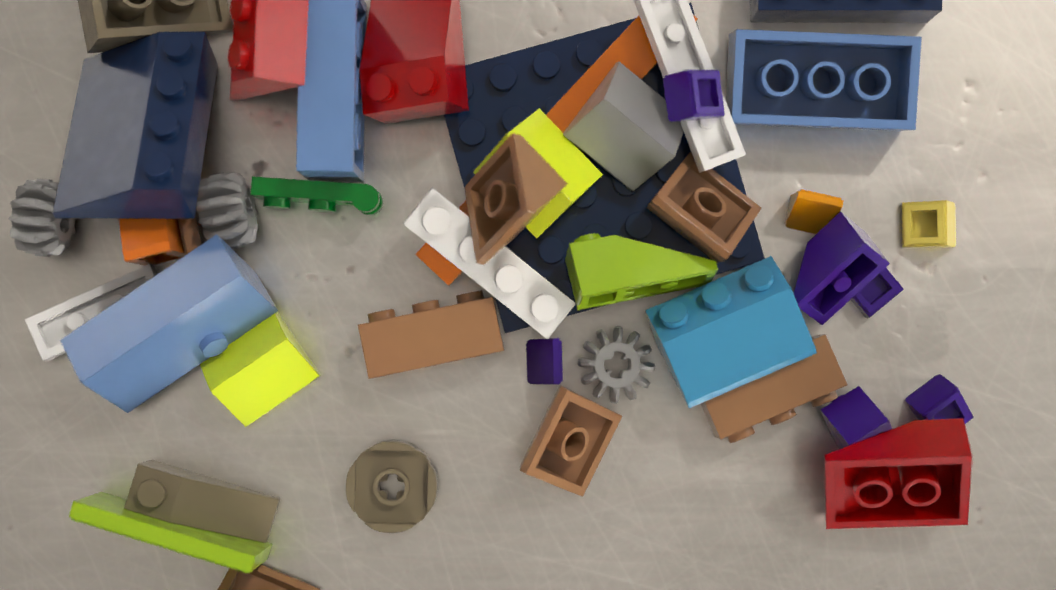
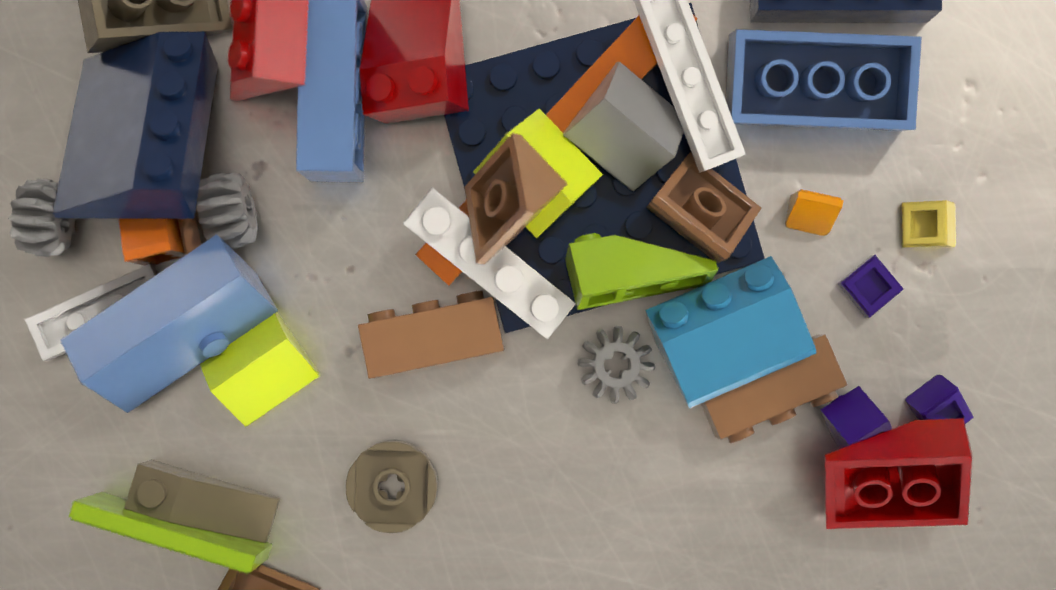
green plate [251,177,383,216] -> none
medium nougat slope [520,385,622,497] -> none
dark purple slope [526,338,563,385] -> none
dark purple slope [663,70,725,122] -> none
dark purple slope [794,211,890,325] -> none

